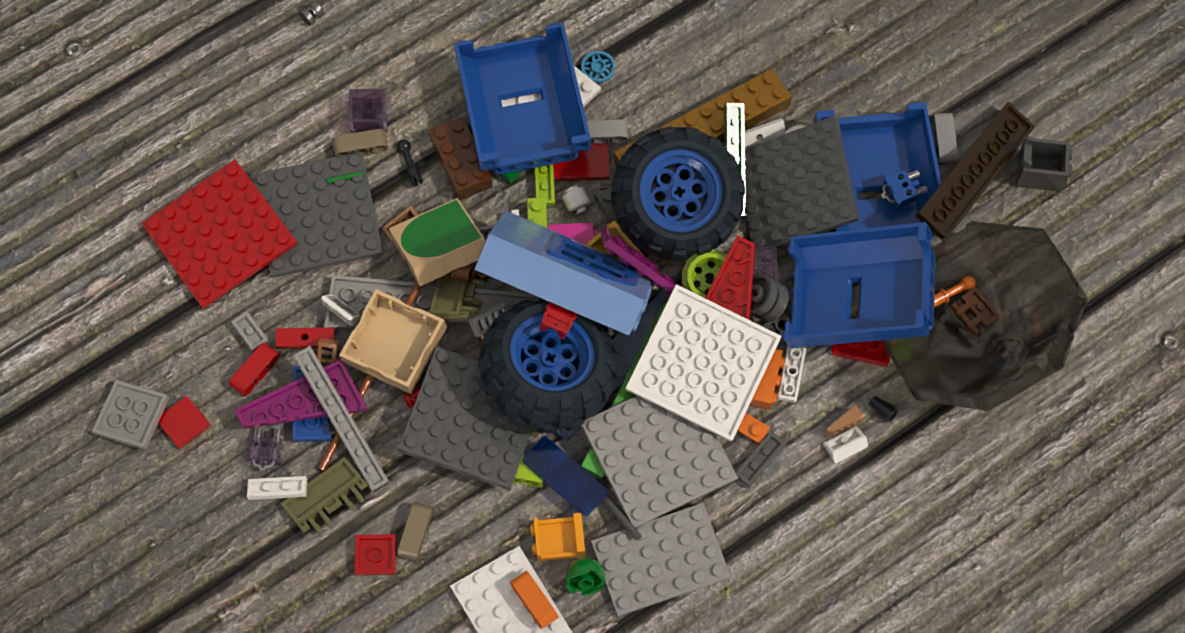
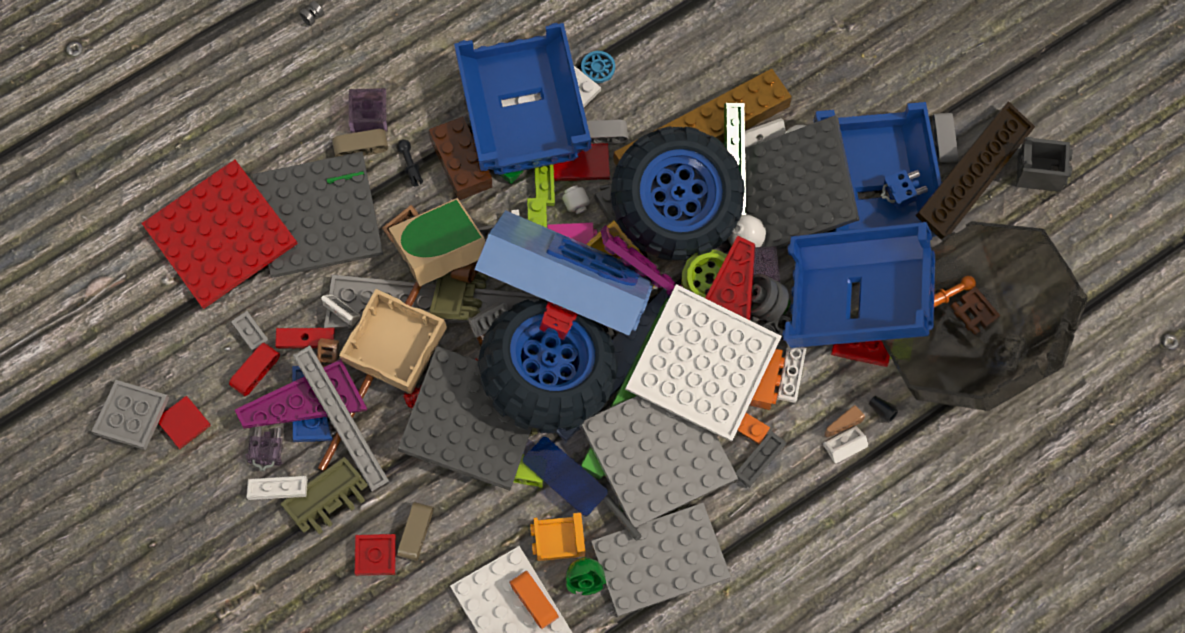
none -> white cylinder [728,215,766,249]

